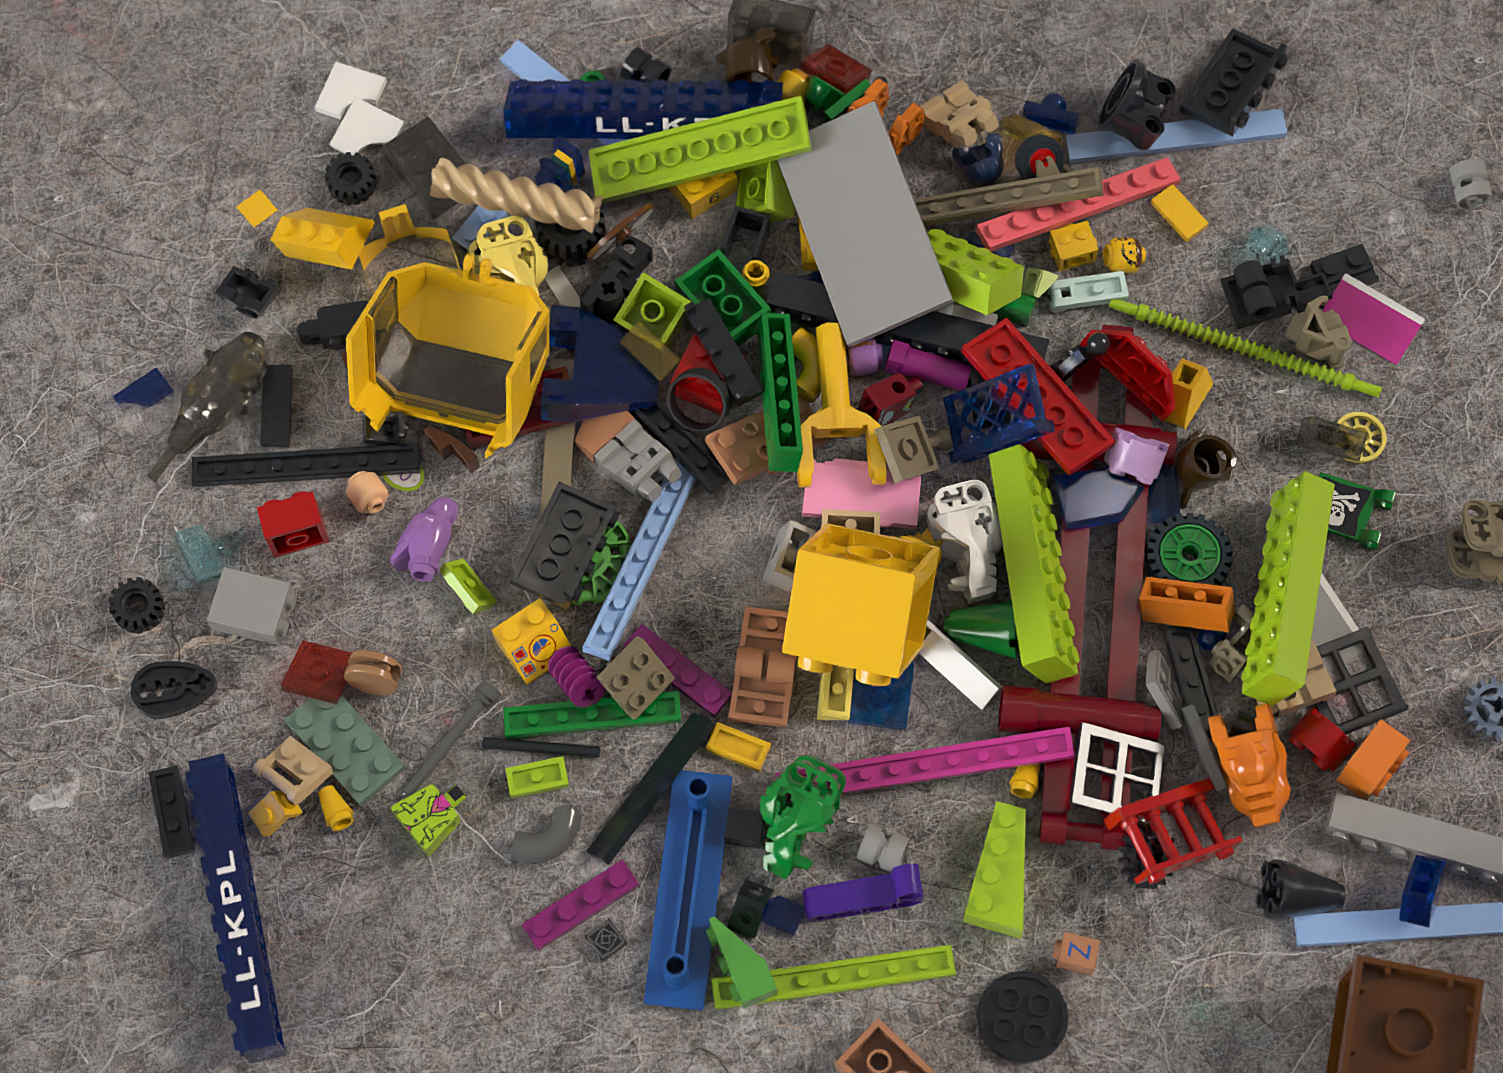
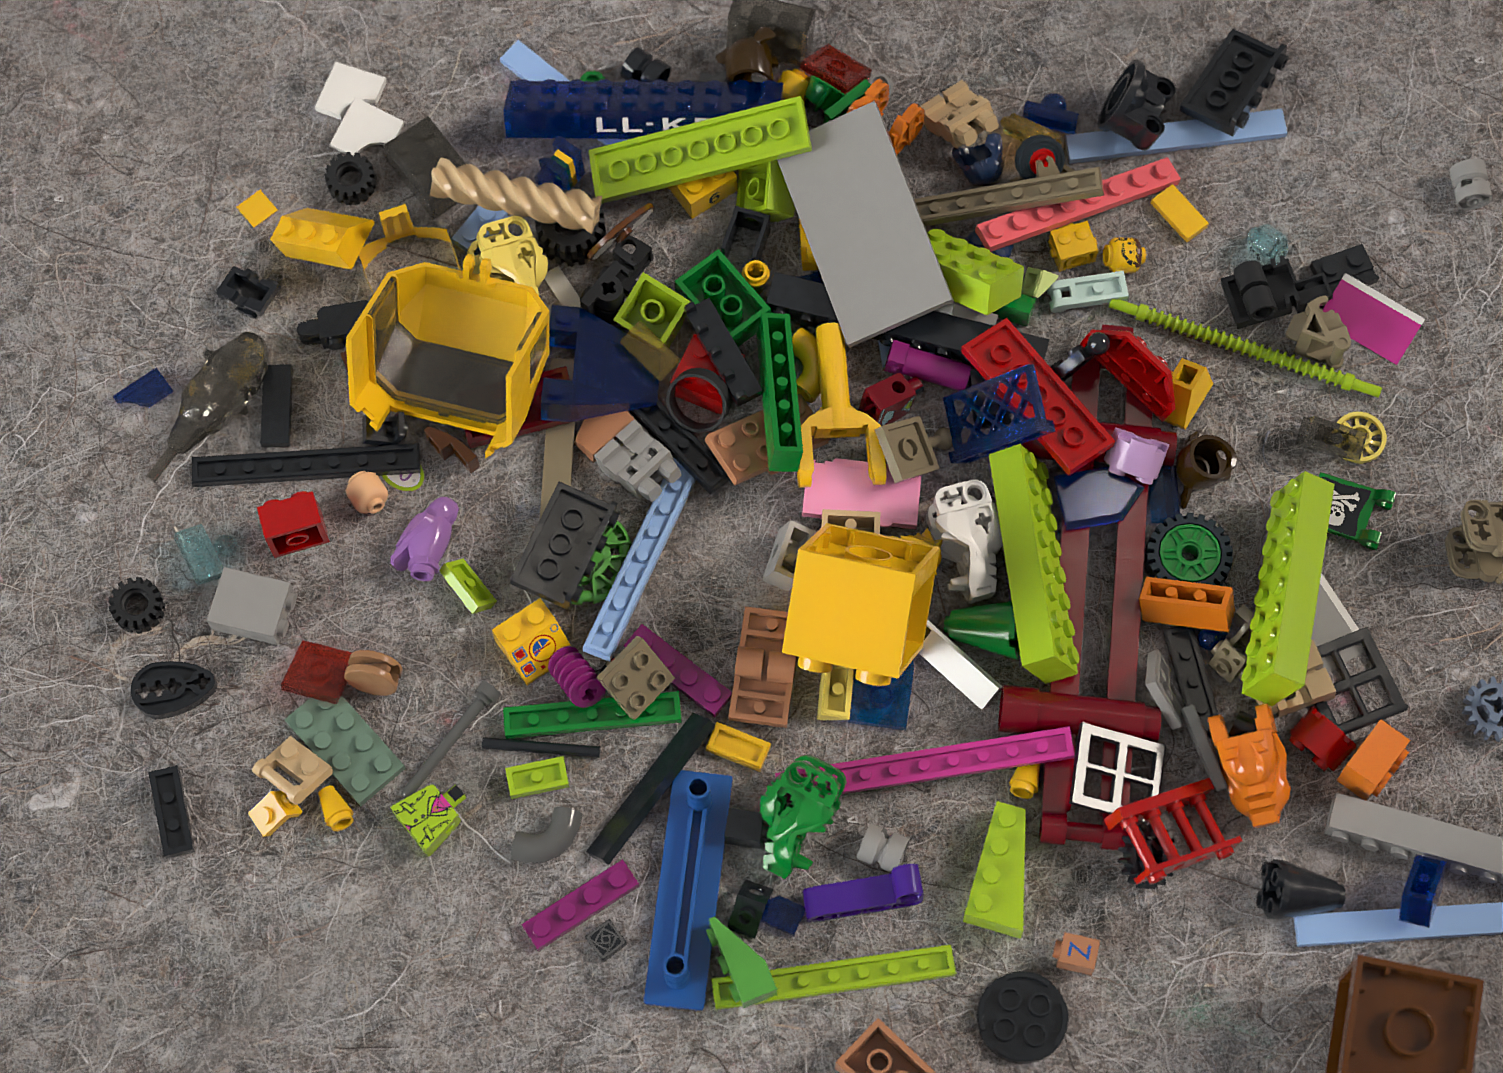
clear blue brick [185,753,286,1064] -> none
medium lavender head [846,338,883,376] -> none

